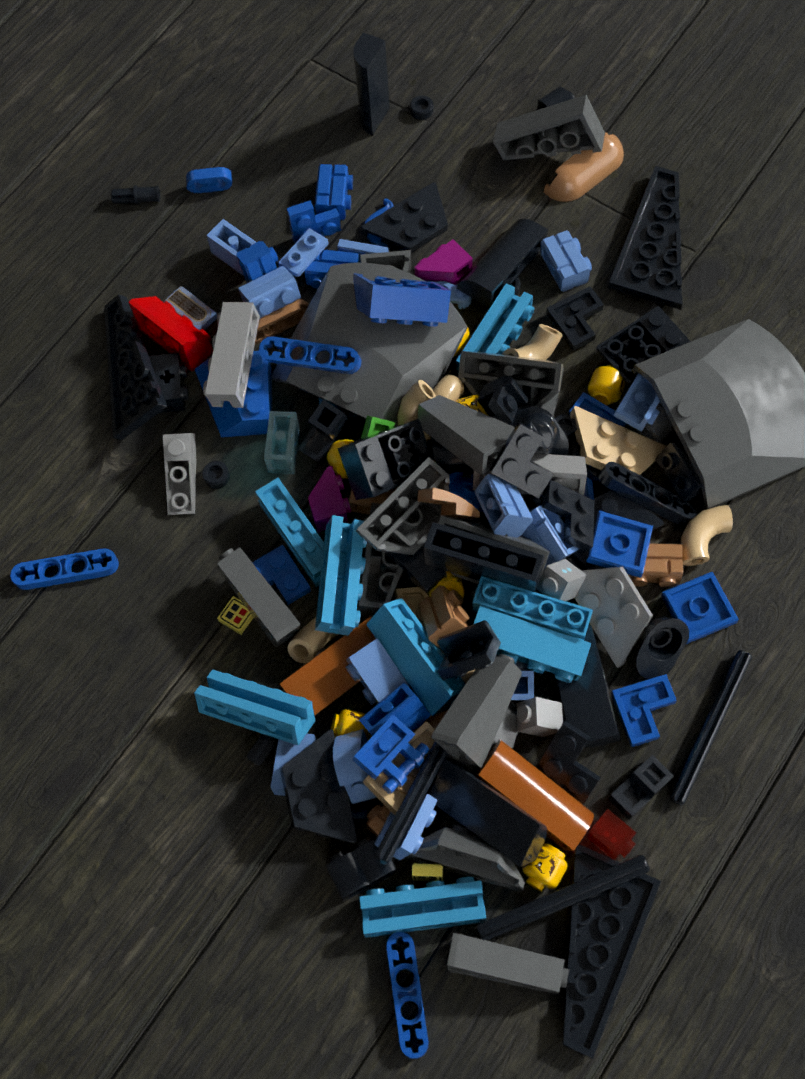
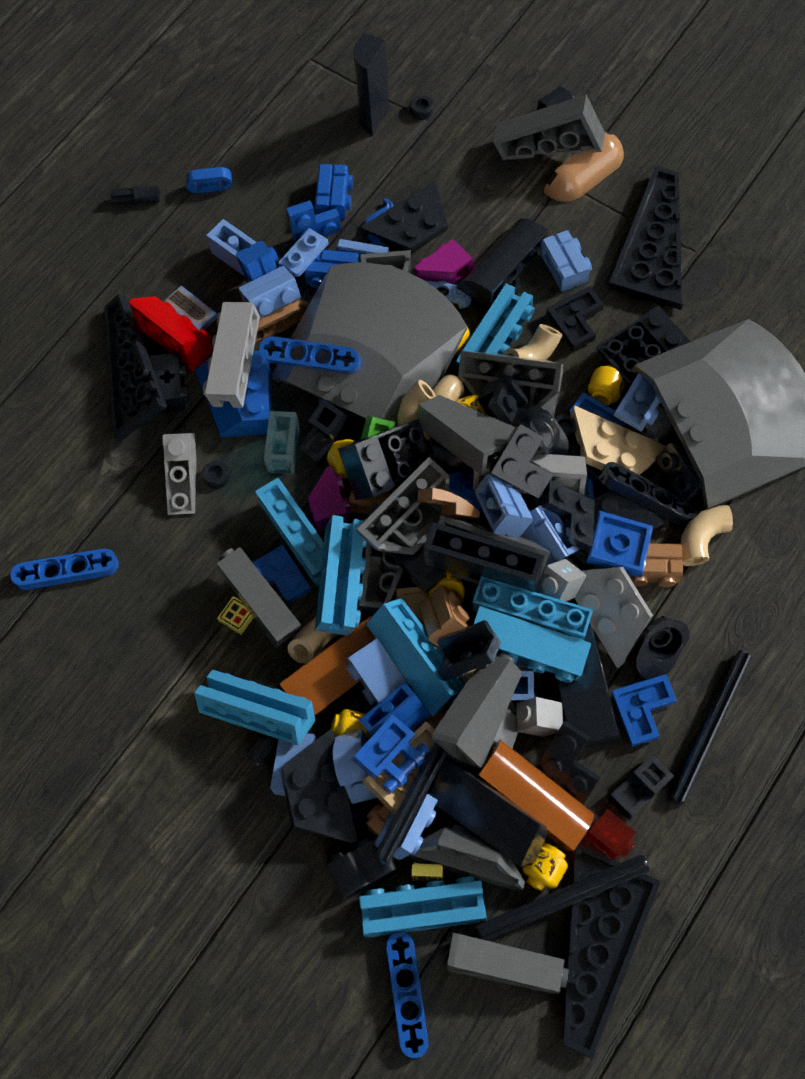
blue wedge [353,273,451,326] -> none
blue plate [661,571,739,644] -> none

